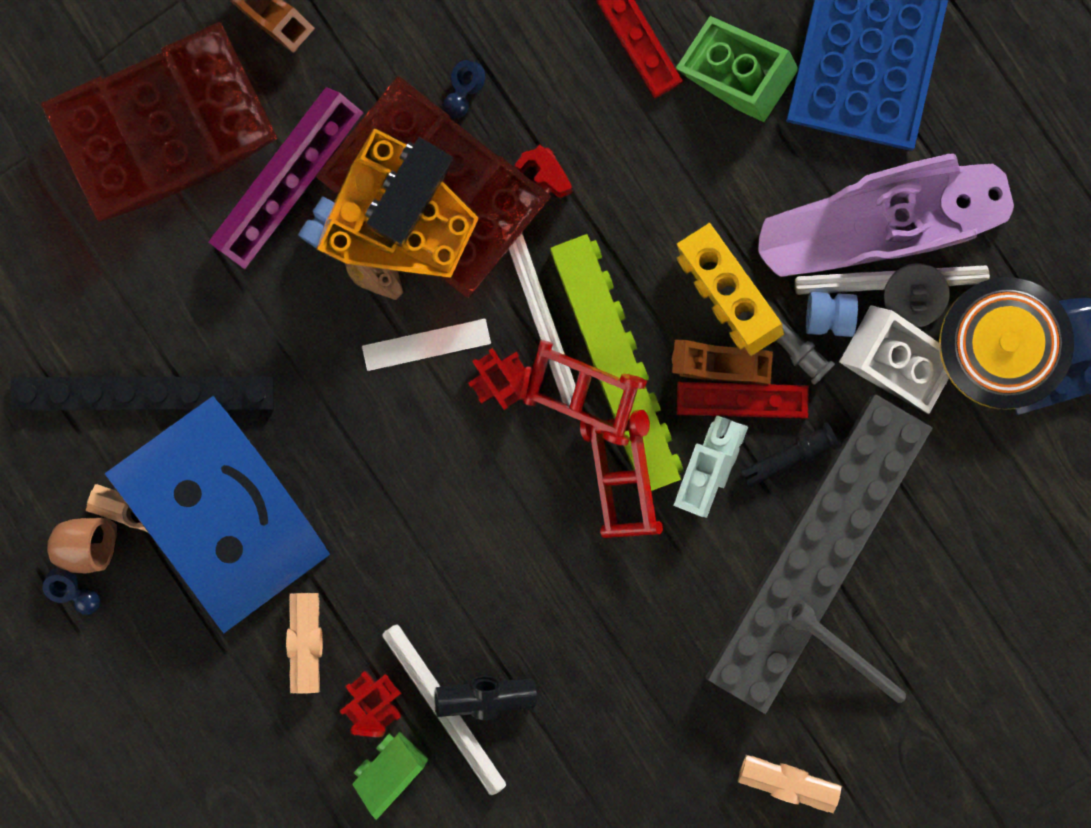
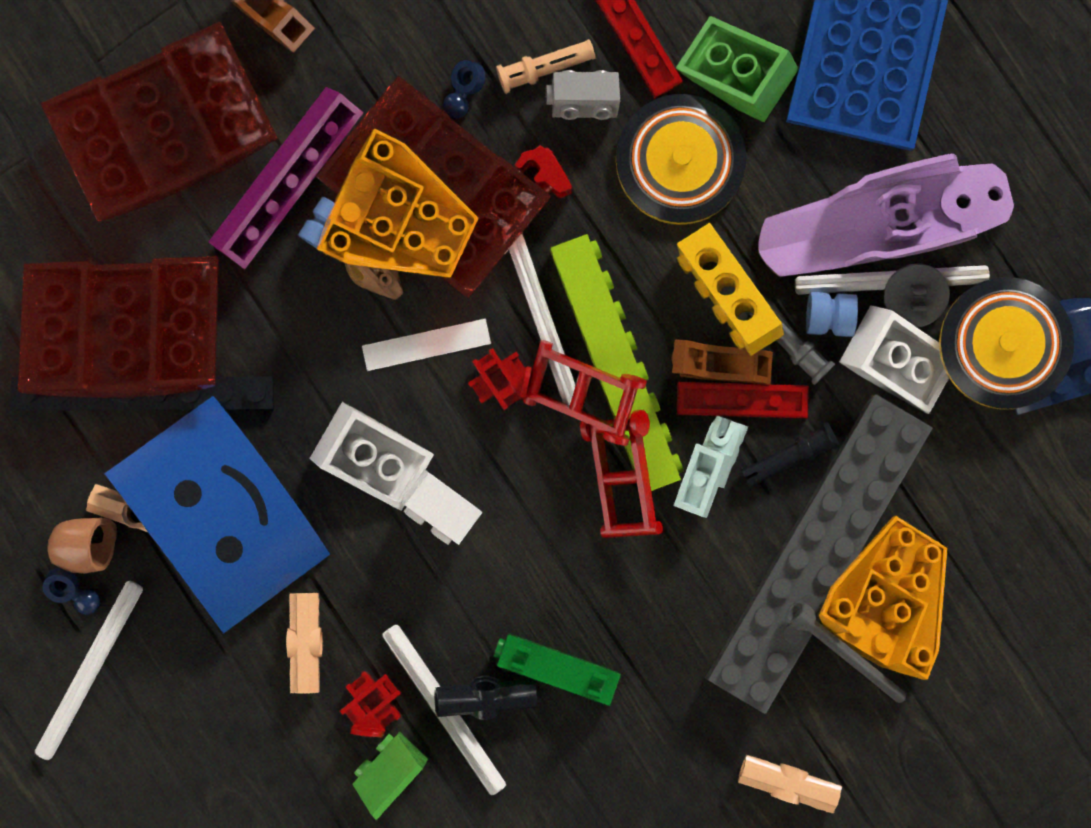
black brick [365,137,454,248] -> none
none -> clear red slope [18,256,219,398]
none -> white axle [35,581,143,760]
none -> white slope [310,402,434,511]
none -> white brick [402,470,482,545]
none -> green brick [493,633,621,706]
none -> light nougat pin [496,39,596,94]
none -> light grey brick [546,70,620,120]
none -> dish [616,94,746,225]
none -> light orange wedge [819,516,947,680]

